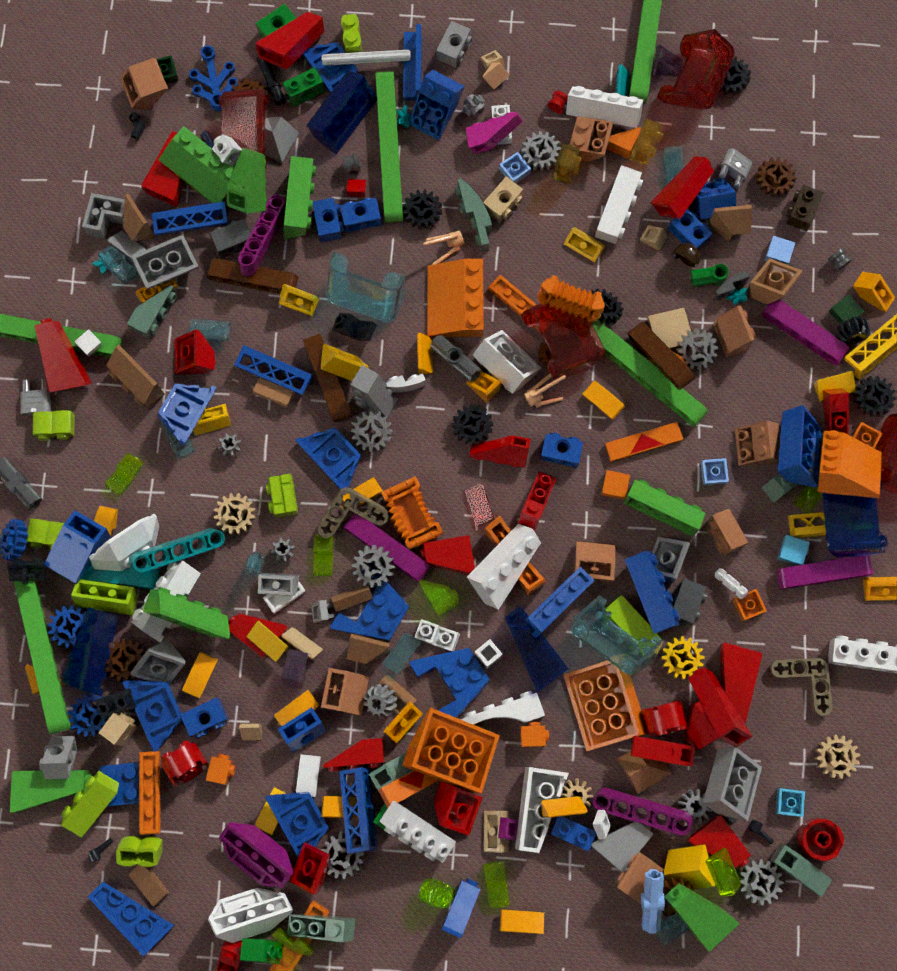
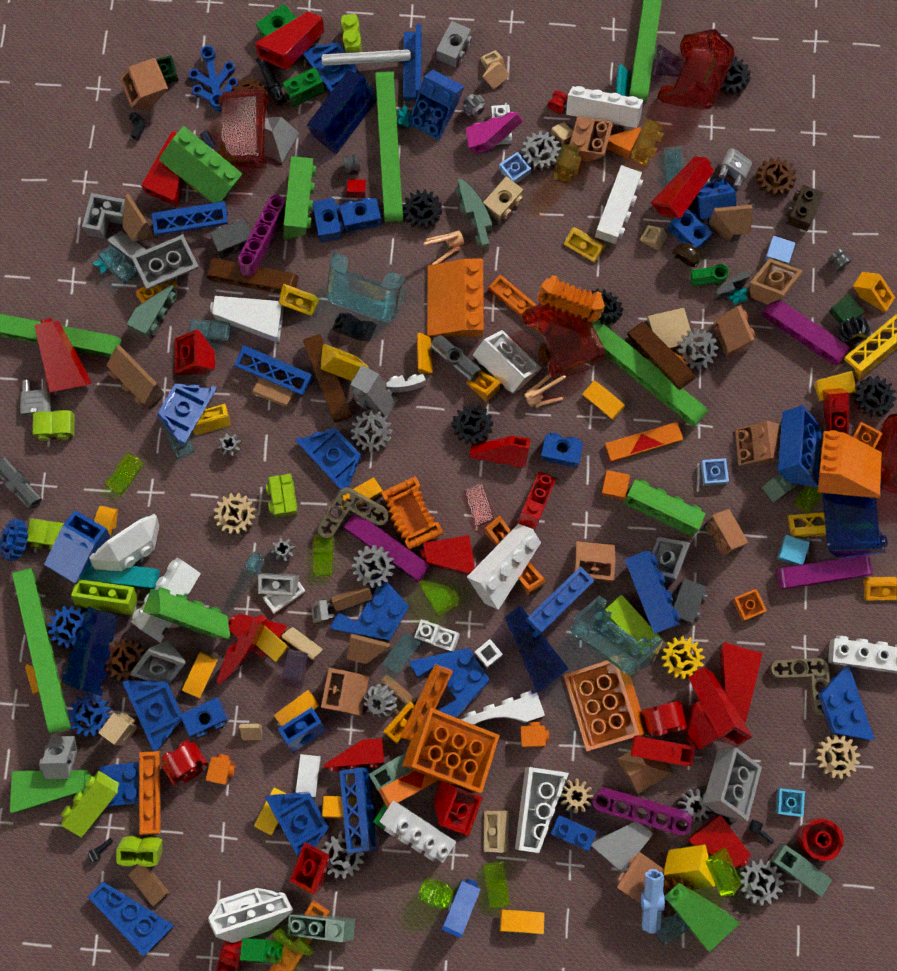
black hips [7,558,46,585] -> none
white tile [75,329,102,357] -> none
black hips [95,688,137,719] -> none
teal beam [129,528,225,572] -> none
white brick [212,135,242,166] -> none
magenta wedge [219,822,293,889] -> none
bright green slope [226,148,267,214] -> none
magenta tile [498,817,518,841] -> none
light orange slope [541,796,587,818] -> none
white tile [593,810,611,840] -> none
white axle [715,568,748,599] -> none
none -> white slope [210,296,284,343]
none -> red slope [217,615,268,685]
none -> orange tile [401,664,453,741]
none -> tan slope [551,122,573,146]
none -> blue wing [818,665,875,740]

